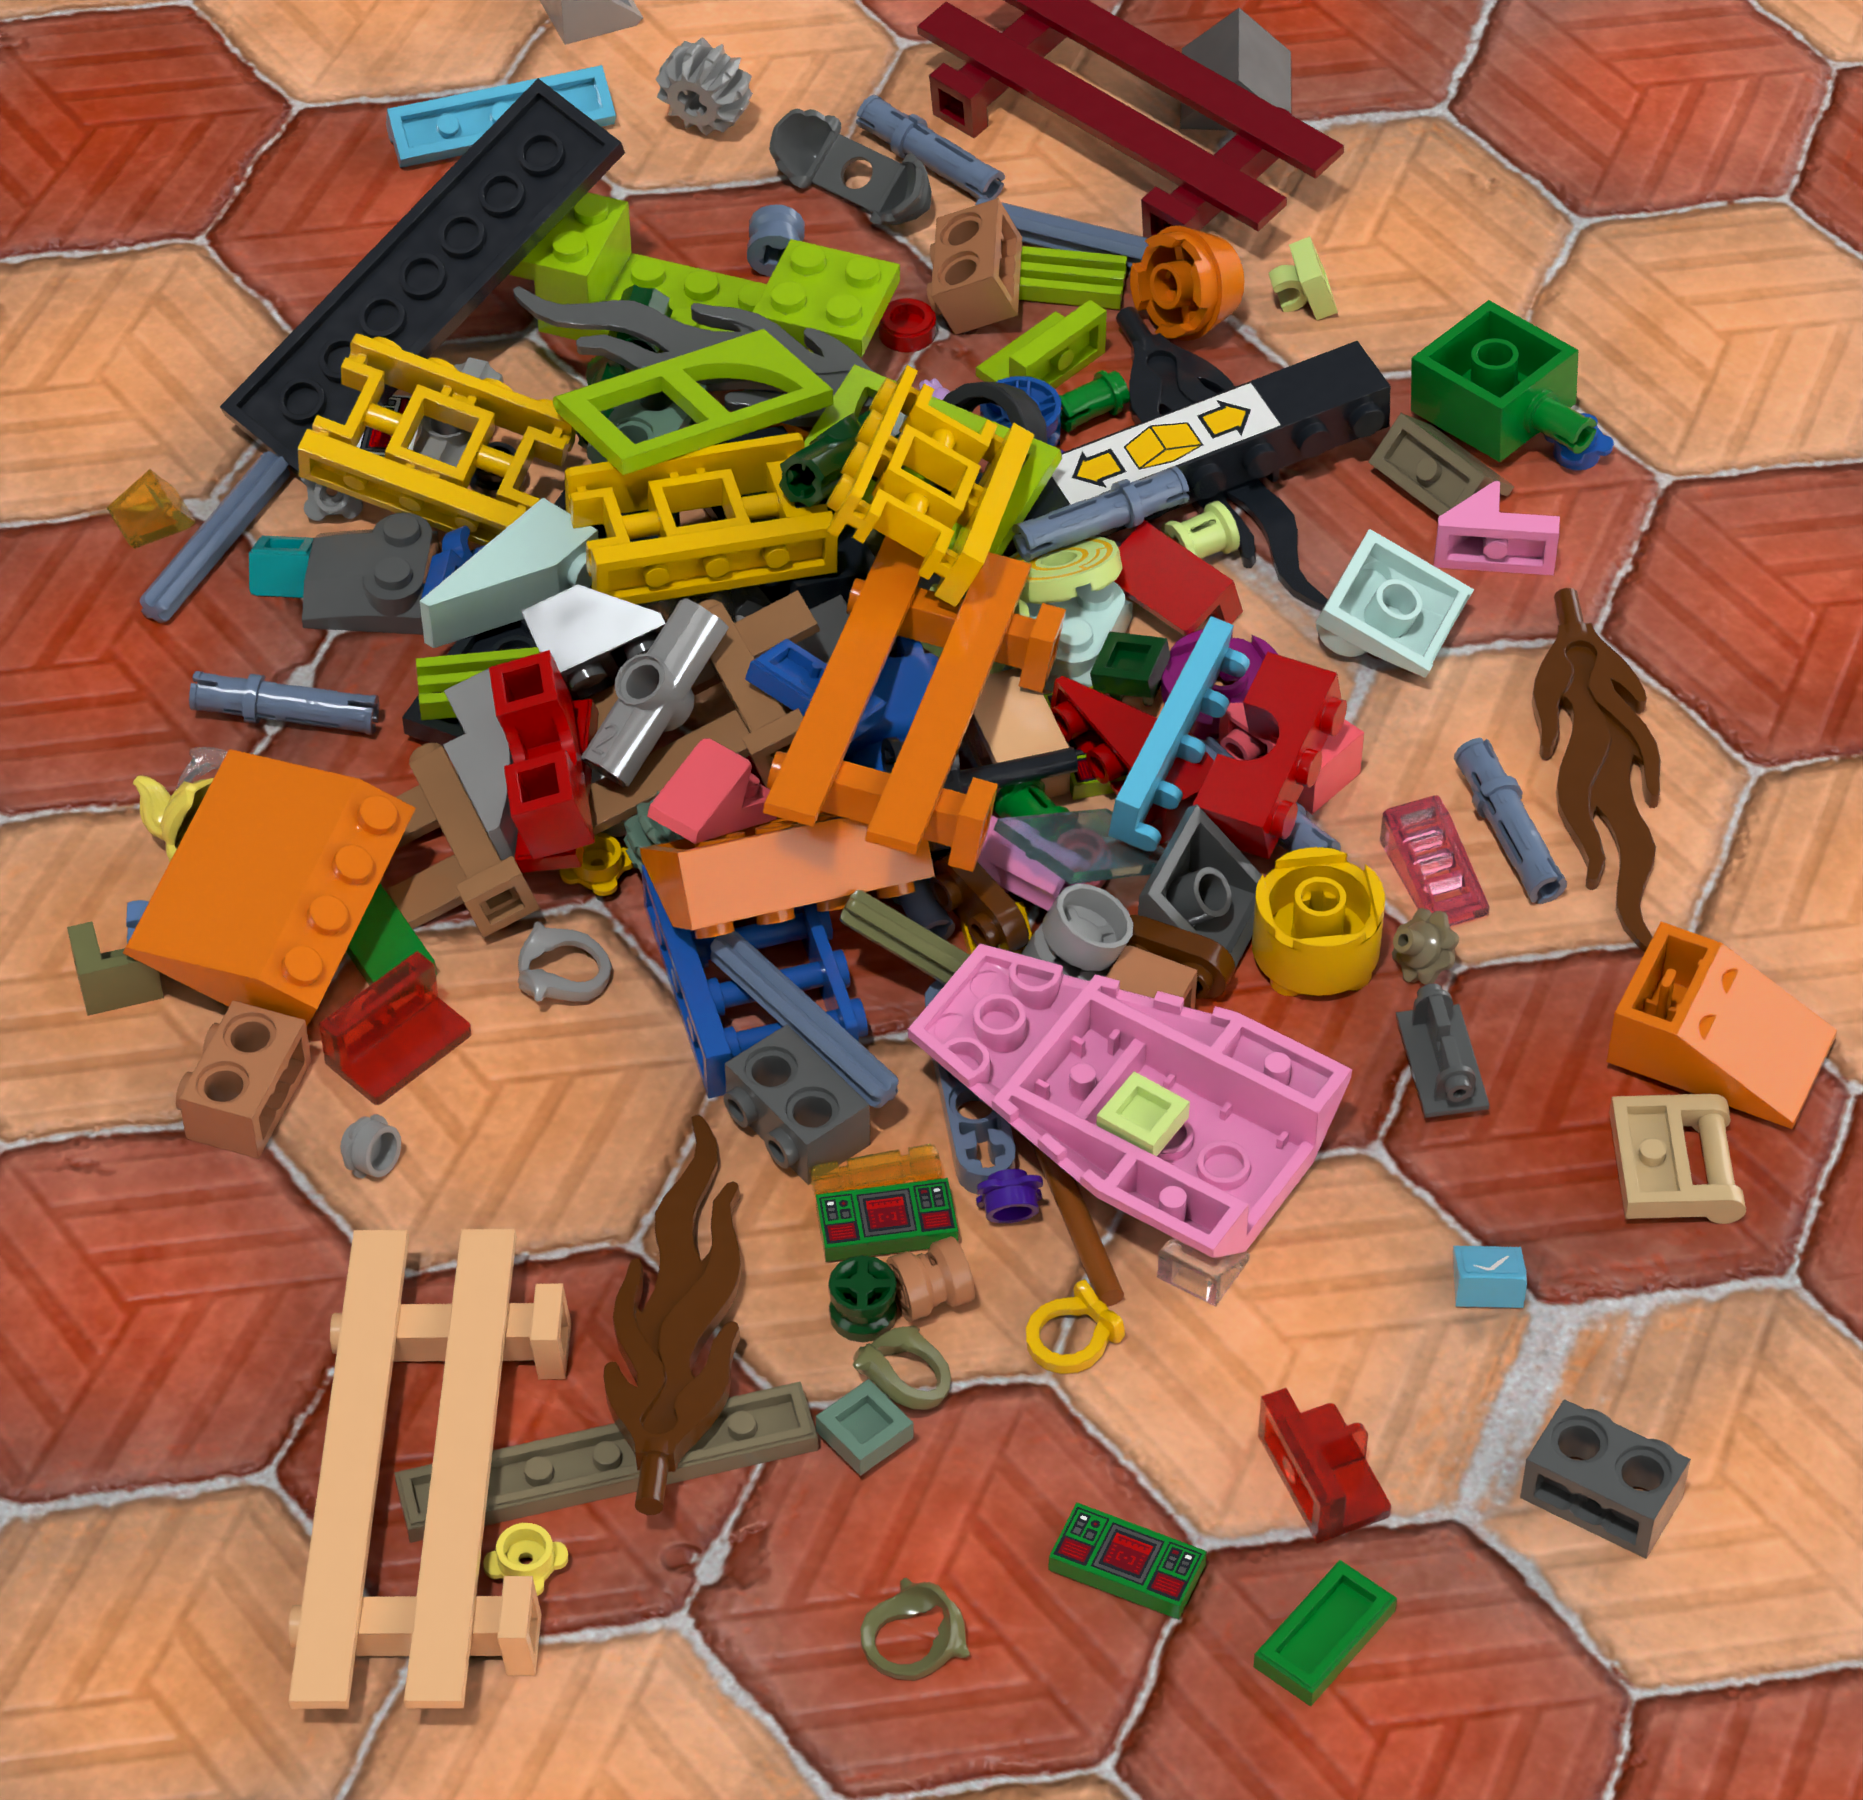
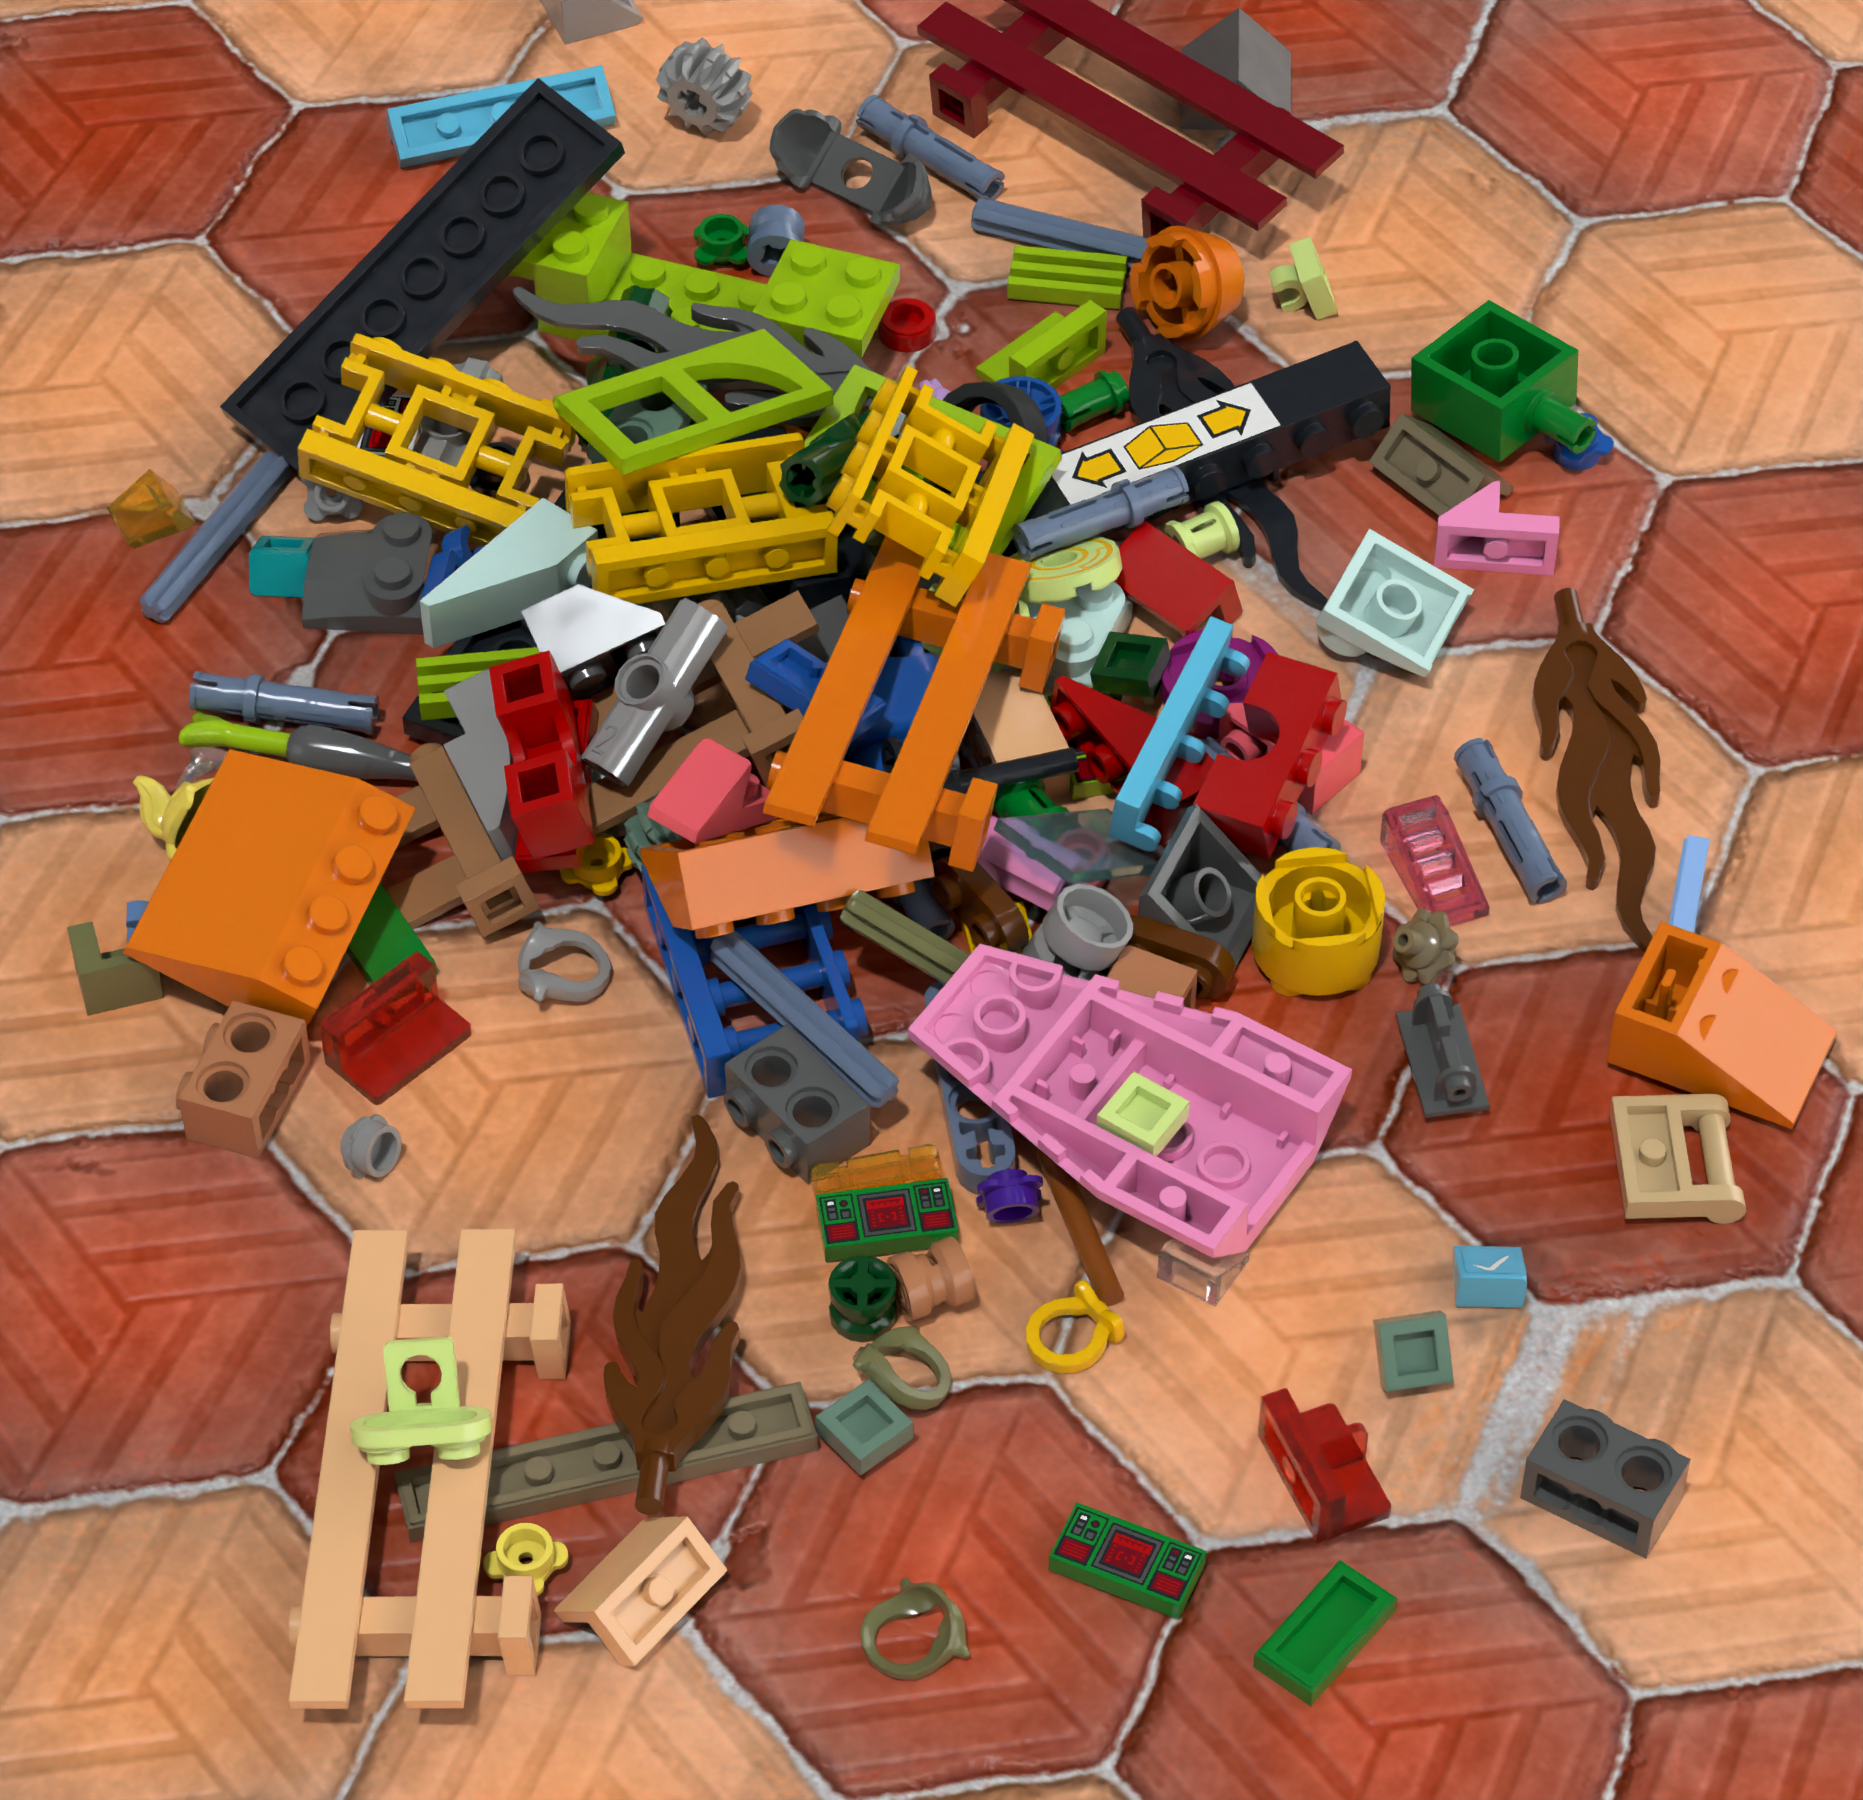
nougat brick [927,198,1022,335] -> none
none -> dark grey piece [179,711,417,781]
none -> yellowish green bracket [350,1337,492,1465]
none -> light nougat panel [554,1516,727,1666]
none -> green plate [694,214,749,266]
none -> sand green plate [1373,1310,1454,1392]
none -> light blue tile [1669,835,1710,933]

